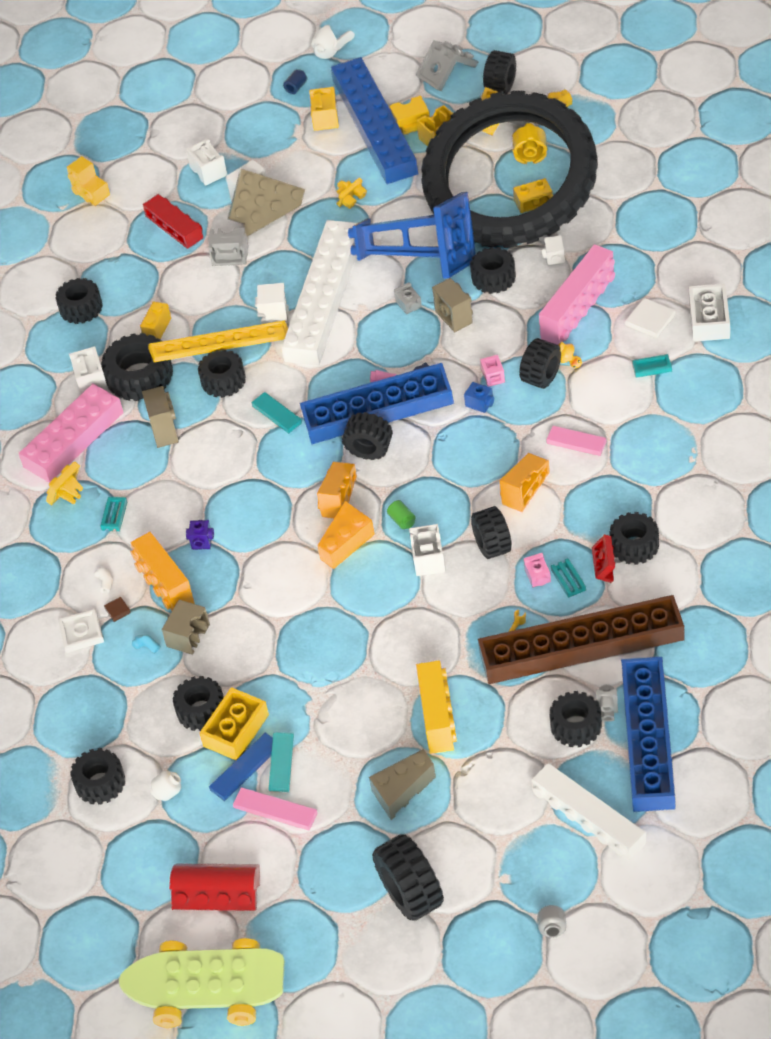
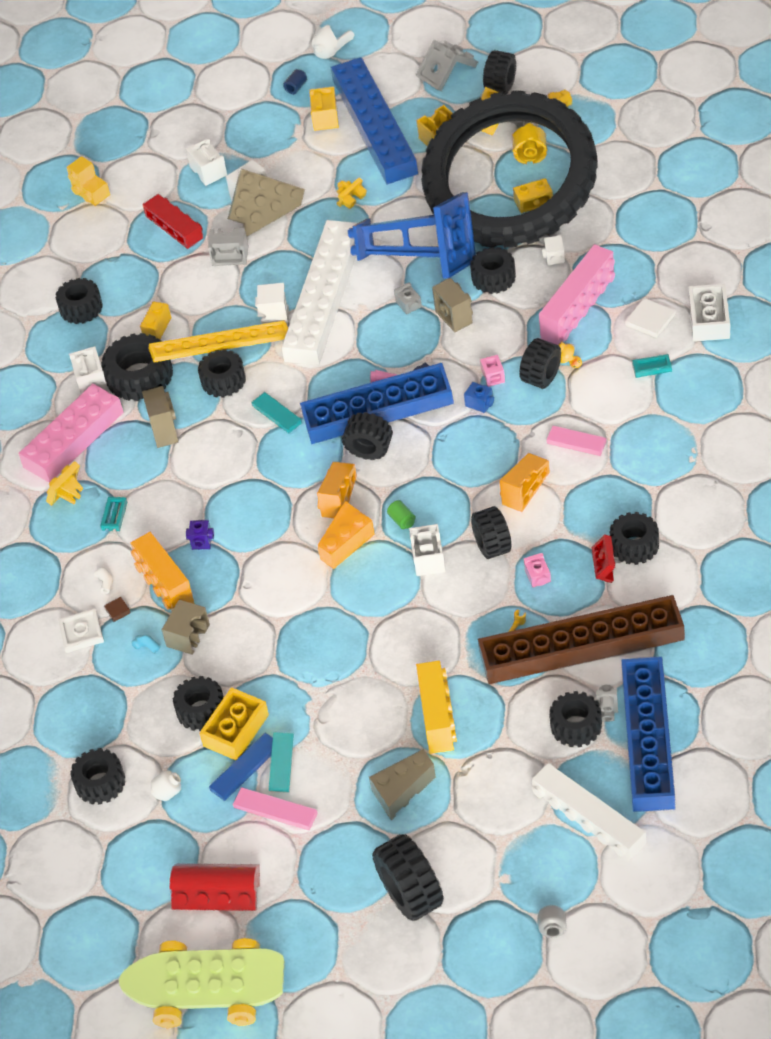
yellow piece [389,95,430,135] -> none
teal tile [551,559,586,598] -> none

